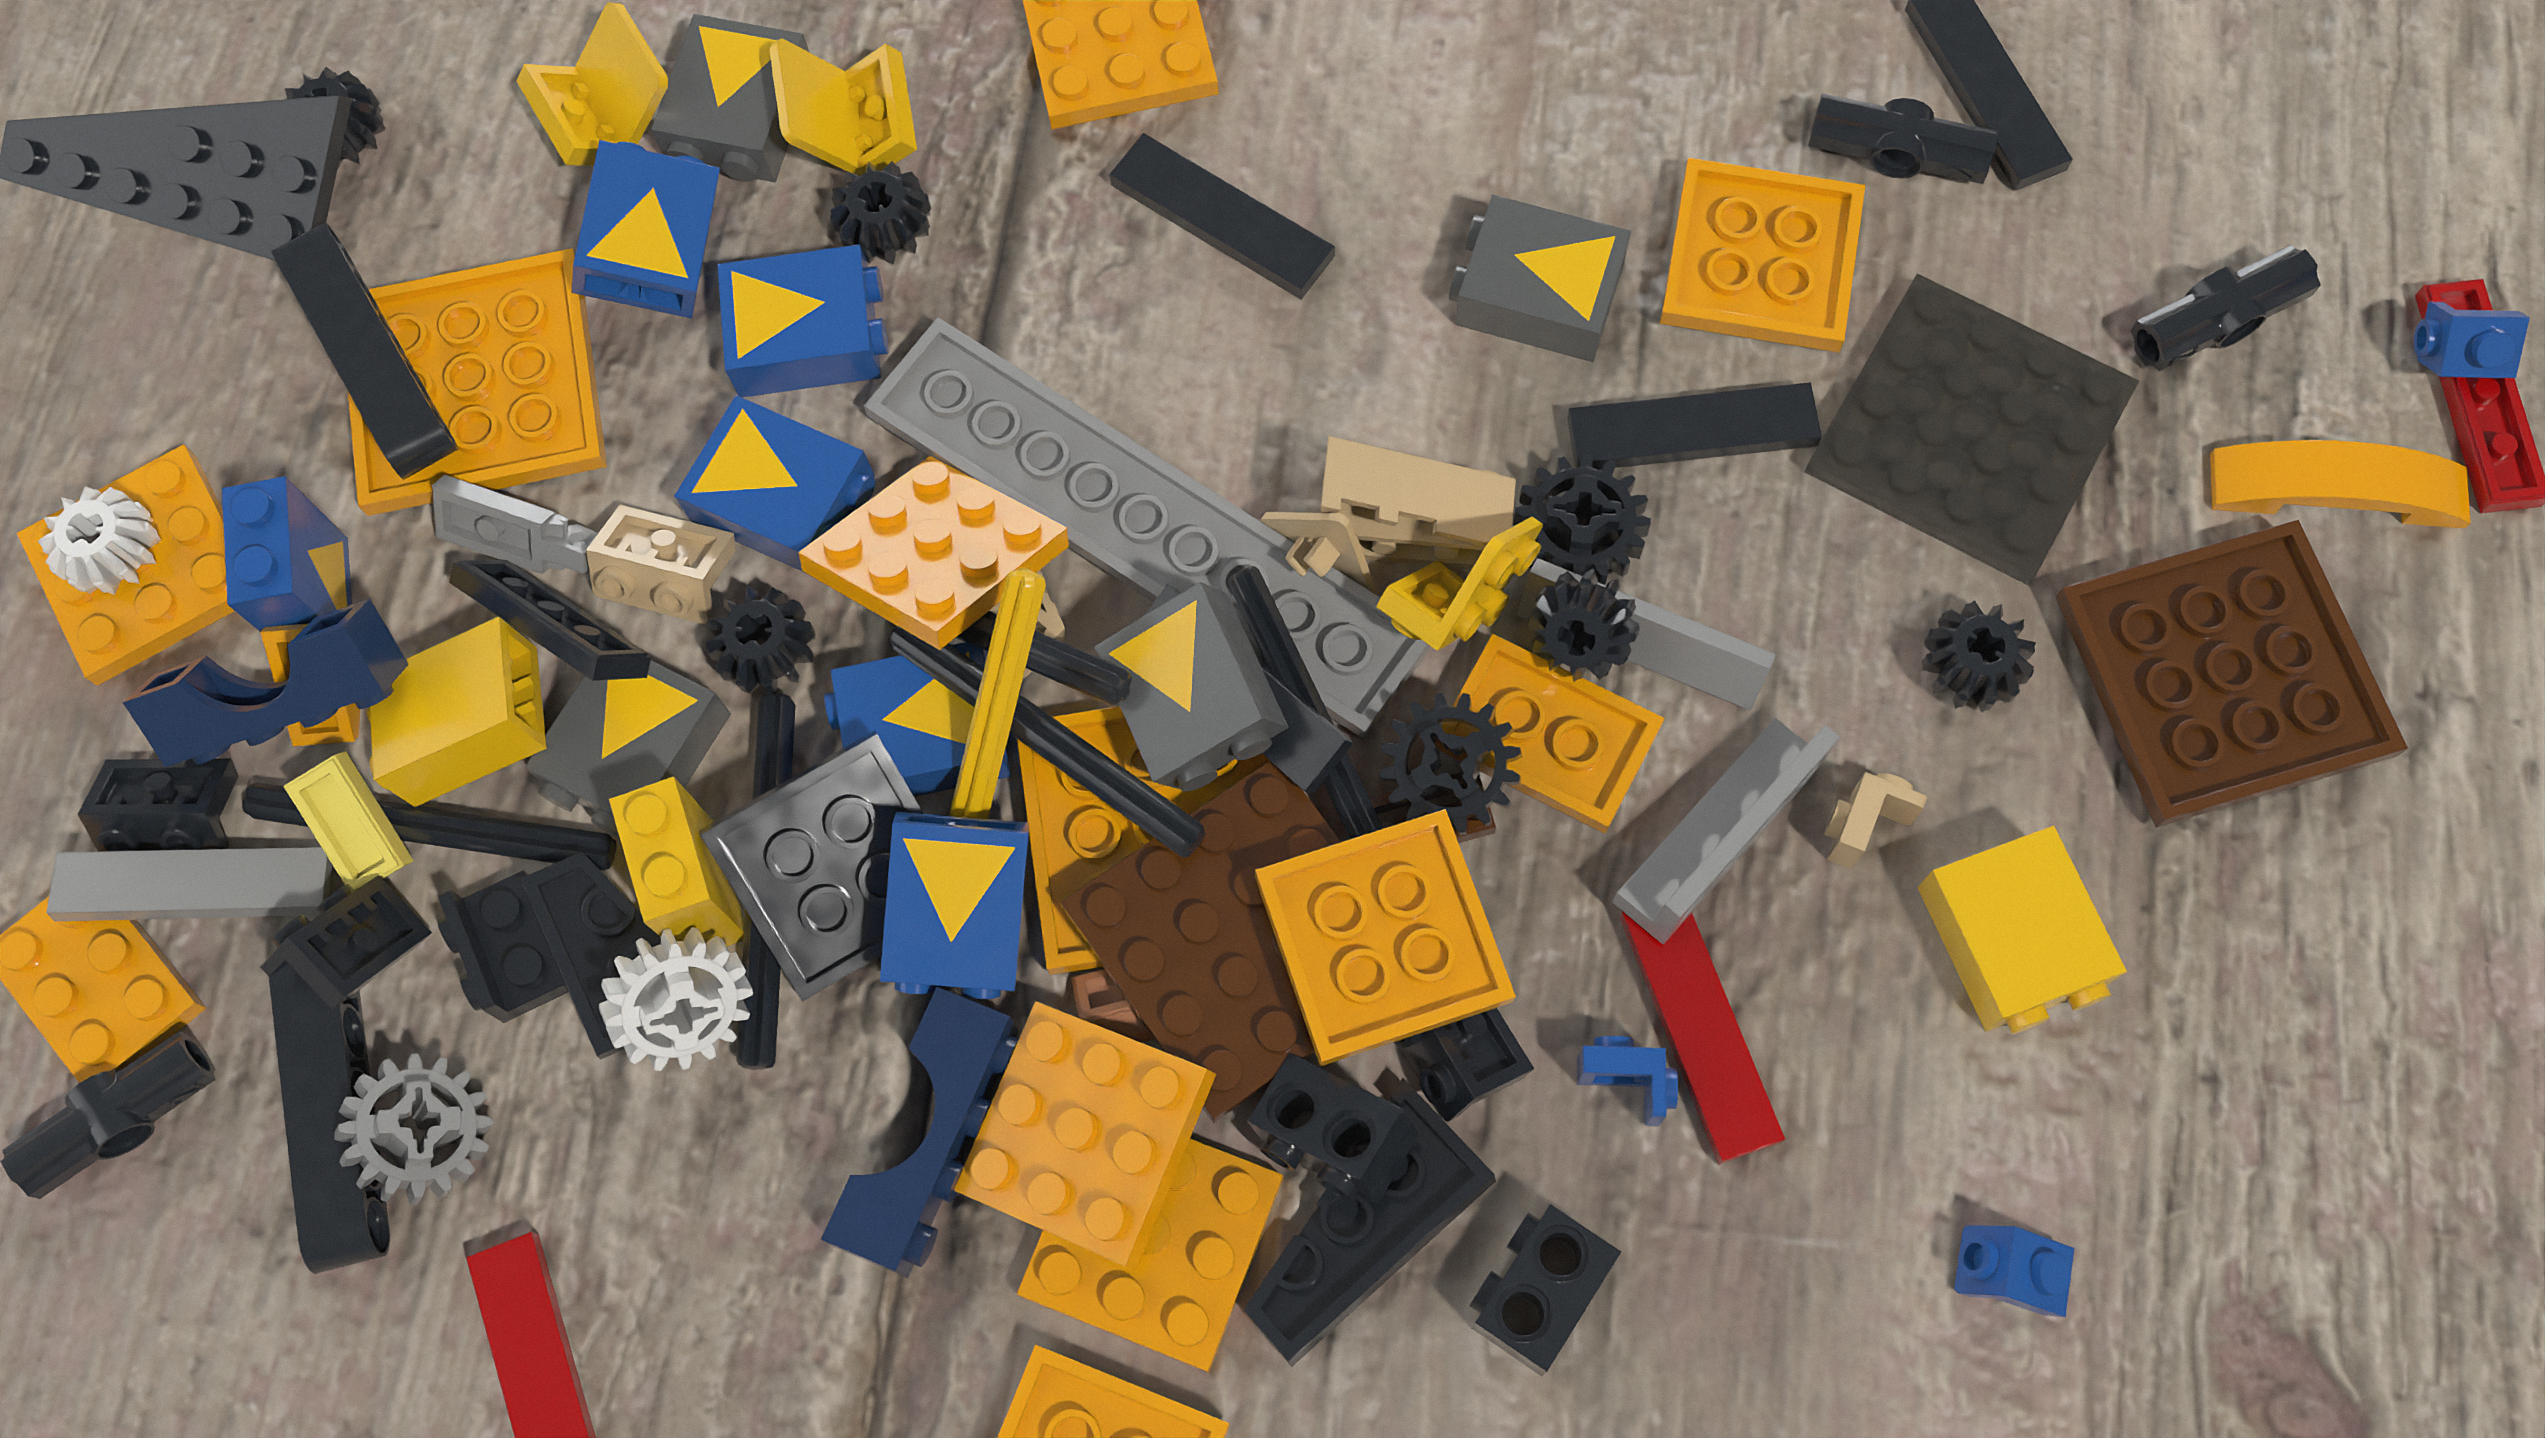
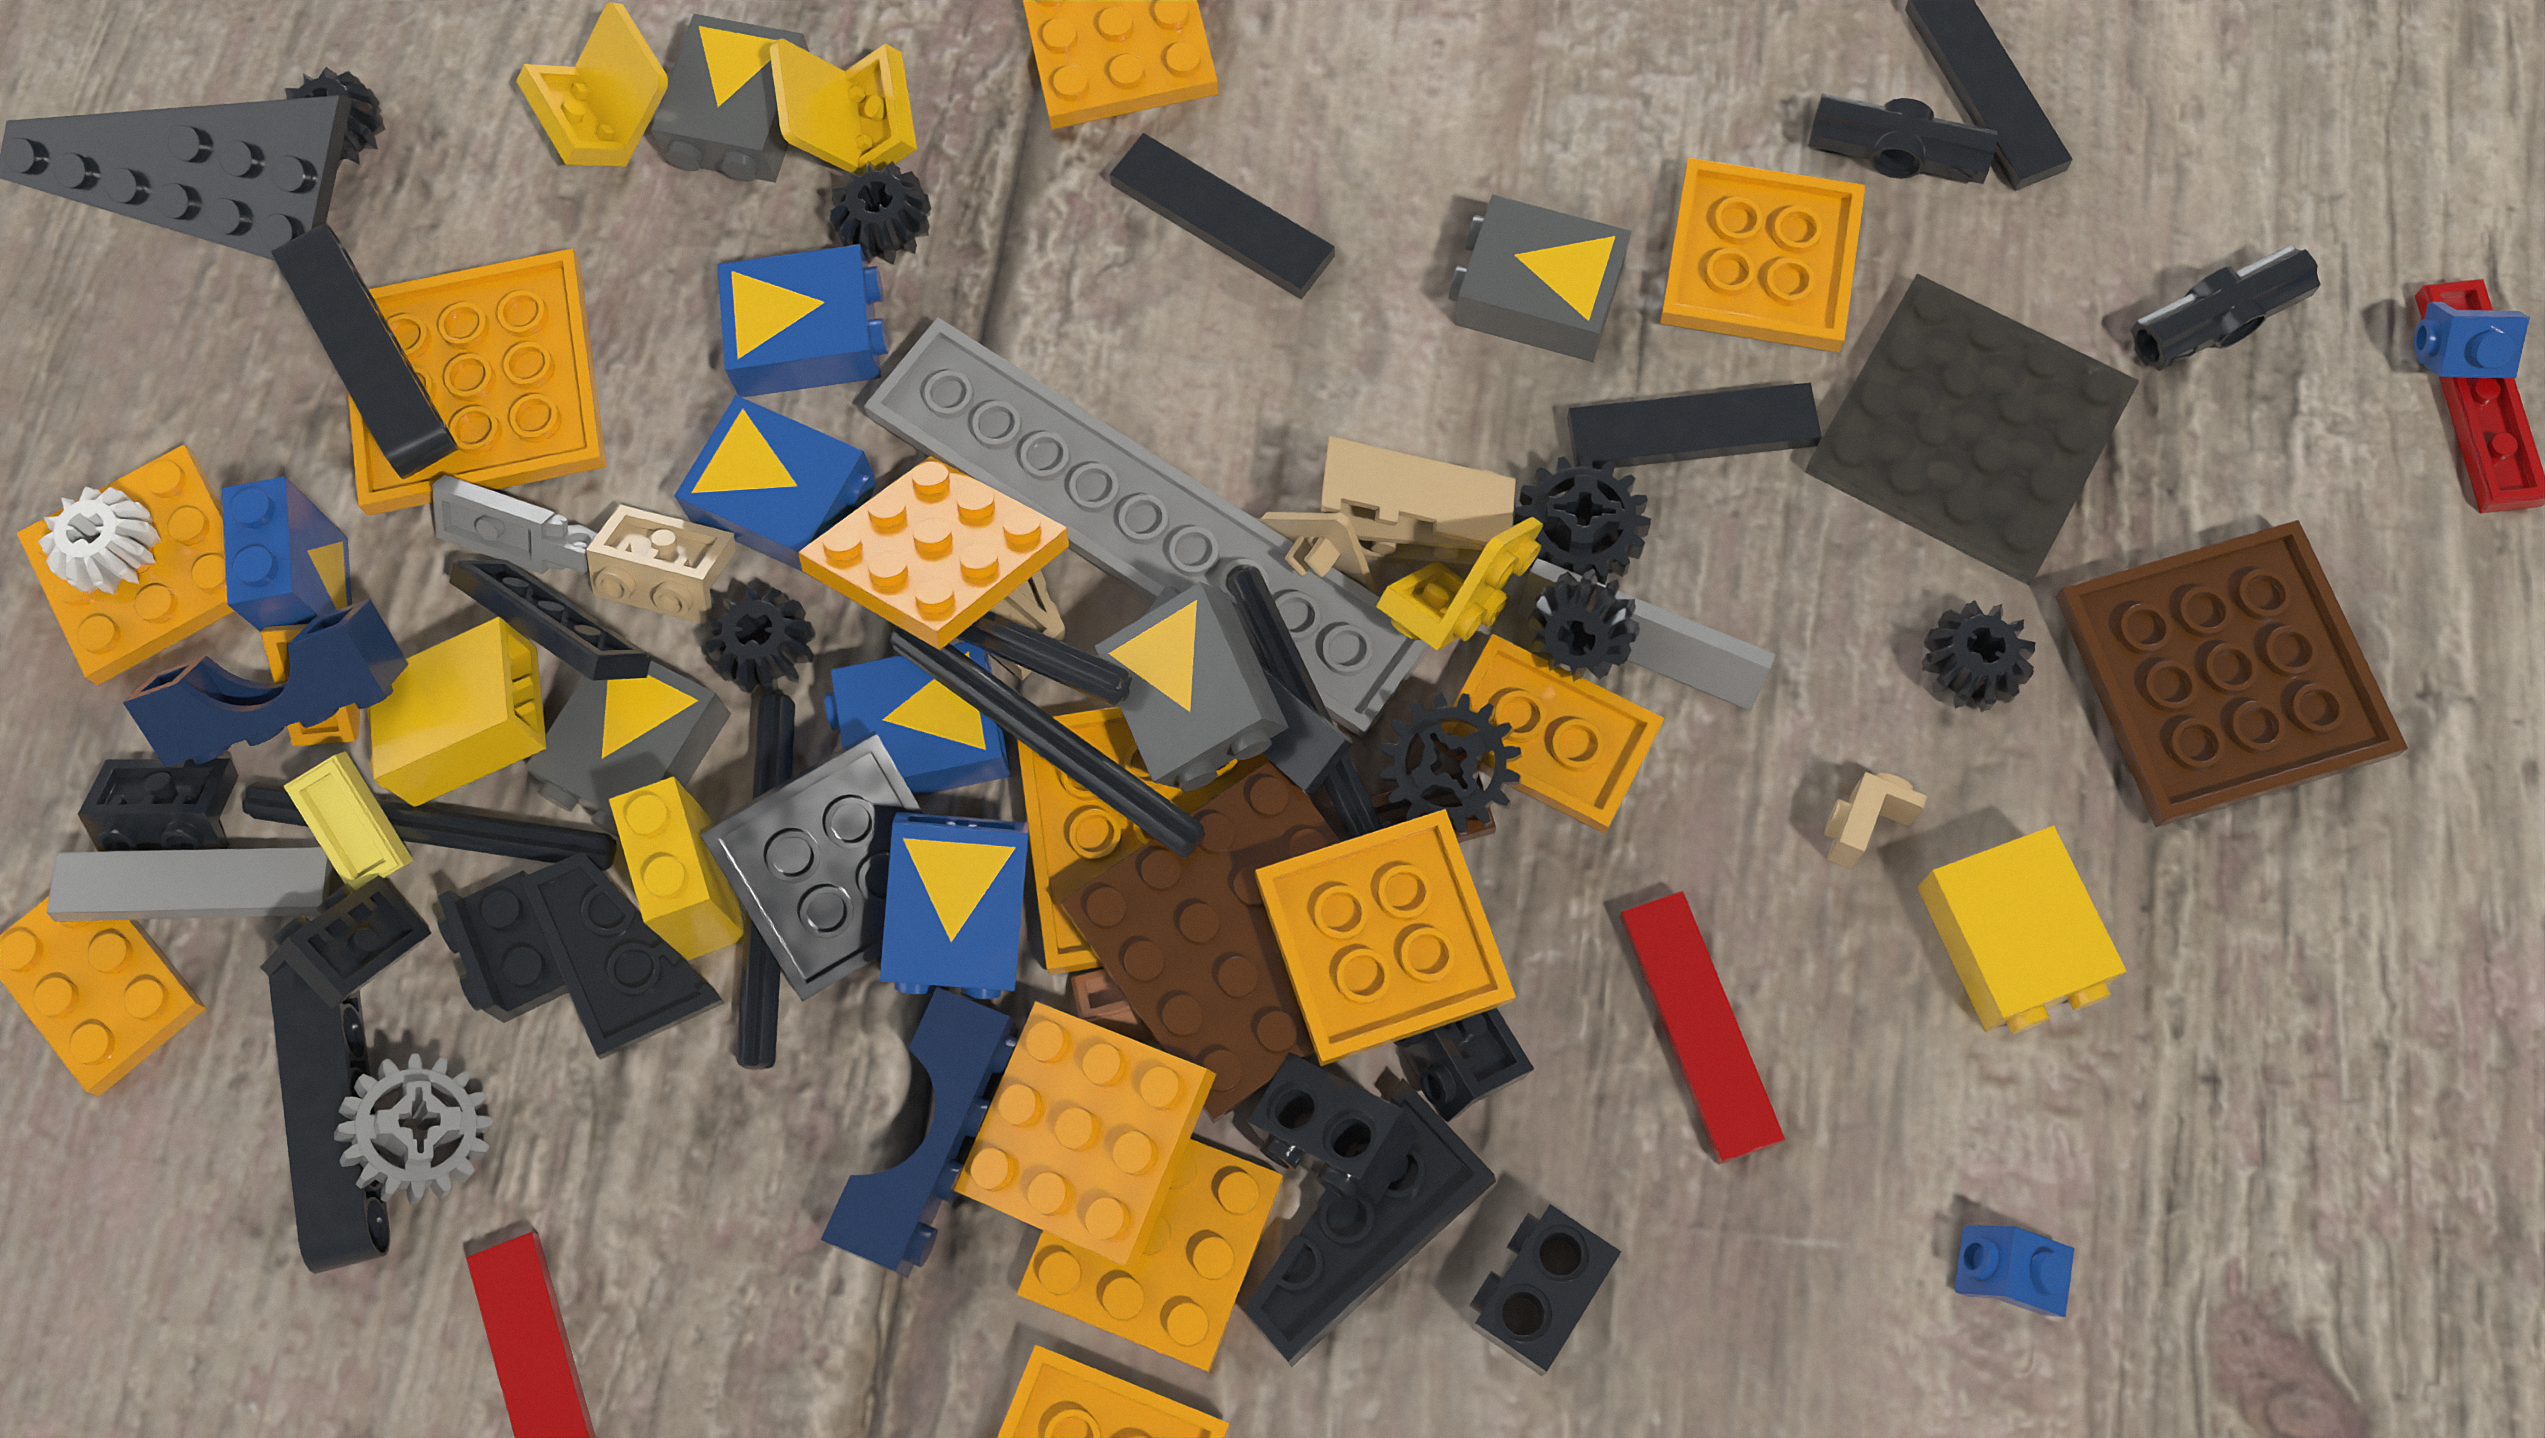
black piece [0,1031,216,1199] -> none
blue brick [572,140,720,319] -> none
white gear [599,928,753,1071] -> none
yellow axle [949,568,1046,819] -> none
blue bracket [1577,1036,1678,1127] -> none
light grey fence [1612,718,1840,944] -> none
light orange slope [2210,440,2471,529] -> none

